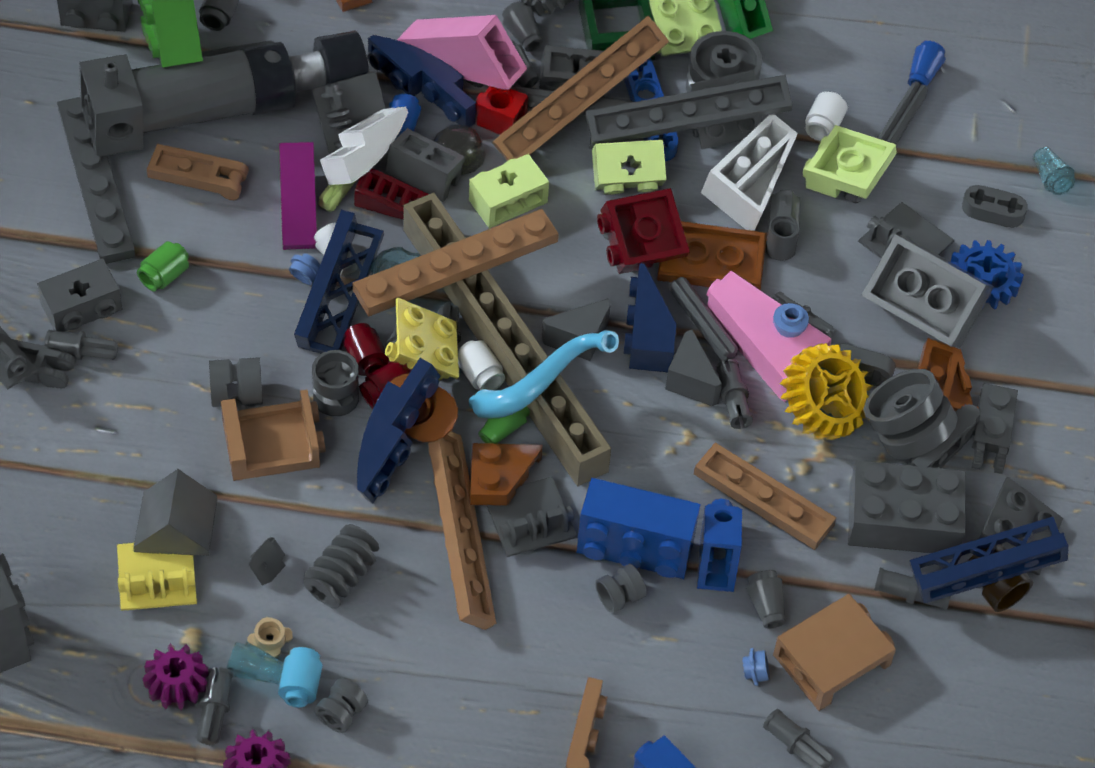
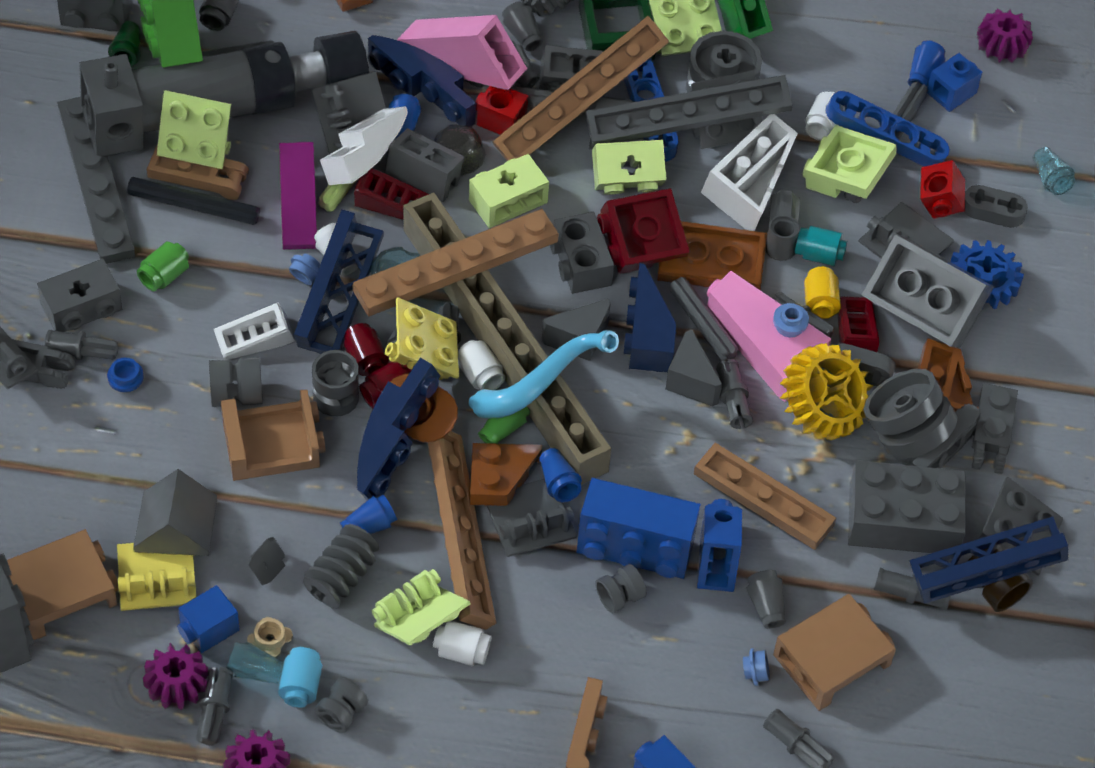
none -> medium nougat panel [7,529,119,641]
none -> blue plate [107,358,144,392]
none -> dark green cone [108,21,141,67]
none -> black axle [127,177,260,225]
none -> yellowish green hinge [157,90,231,169]
none -> blue brick [177,585,240,654]
none -> white slope [213,302,295,360]
none -> blue cone [340,494,397,535]
none -> yellowish green hinge [372,569,471,645]
none -> white brick [433,621,492,666]
none -> blue cone [540,448,582,502]
none -> dark grey brick [550,211,614,294]
none -> teal brick [795,226,848,266]
none -> yellow brick [804,266,841,319]
none -> blue beam [825,91,950,167]
none -> dark red slope [837,296,880,352]
none -> red brick [920,160,965,219]
none -> blue brick [927,53,982,112]
none -> magenta gear [977,8,1033,63]

